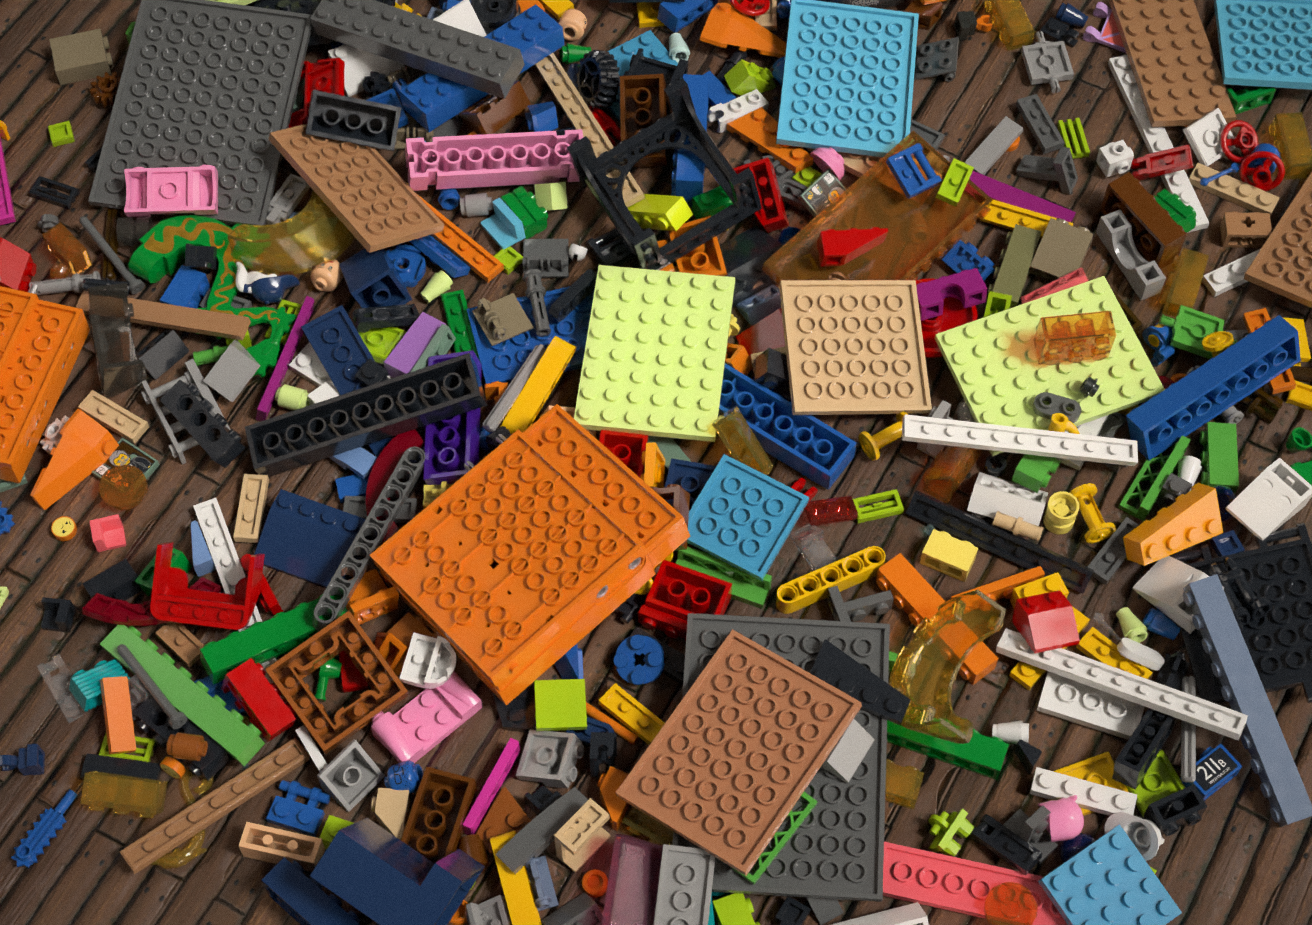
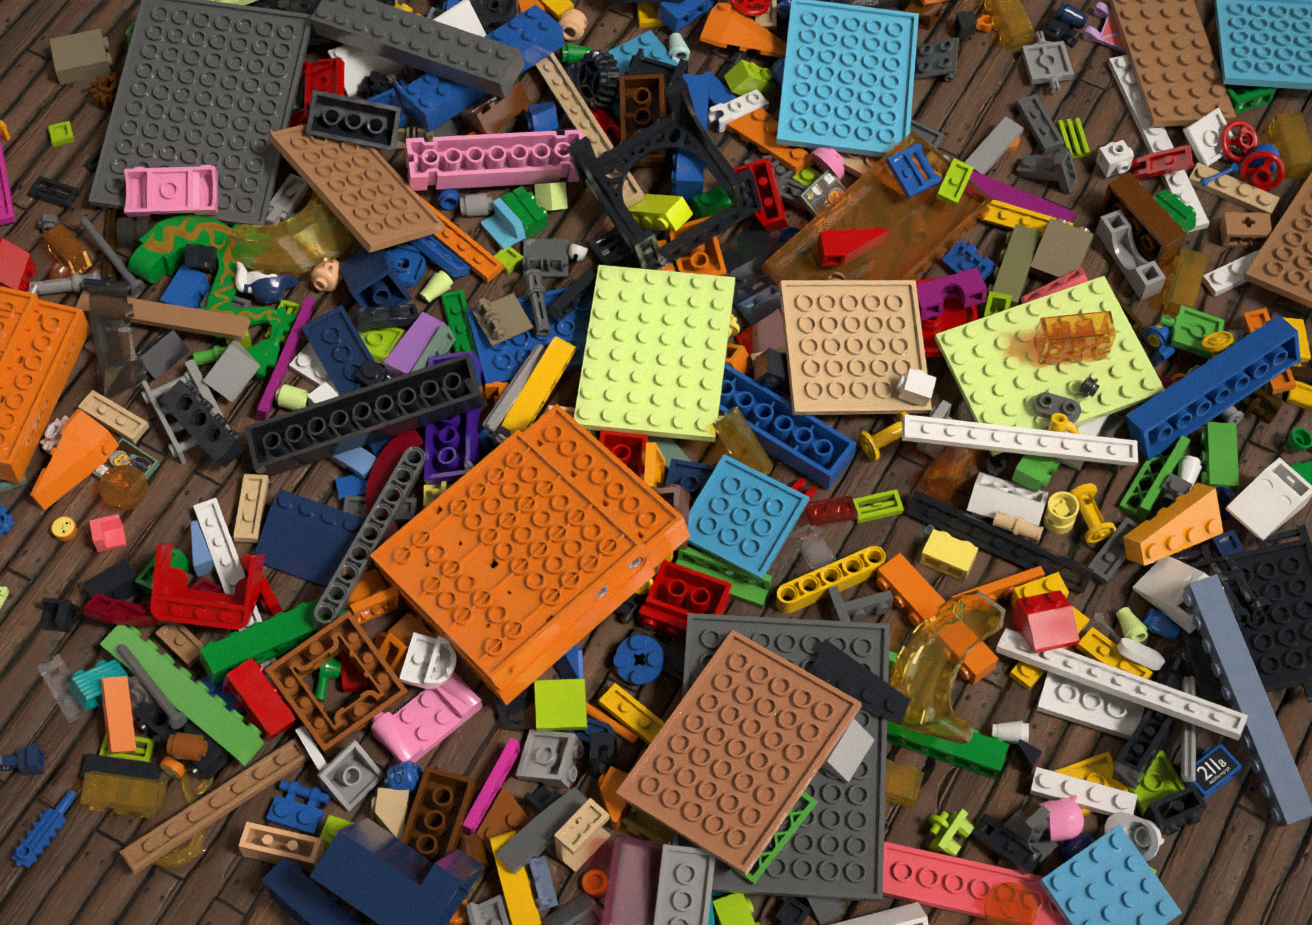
none -> white brick [897,369,936,407]

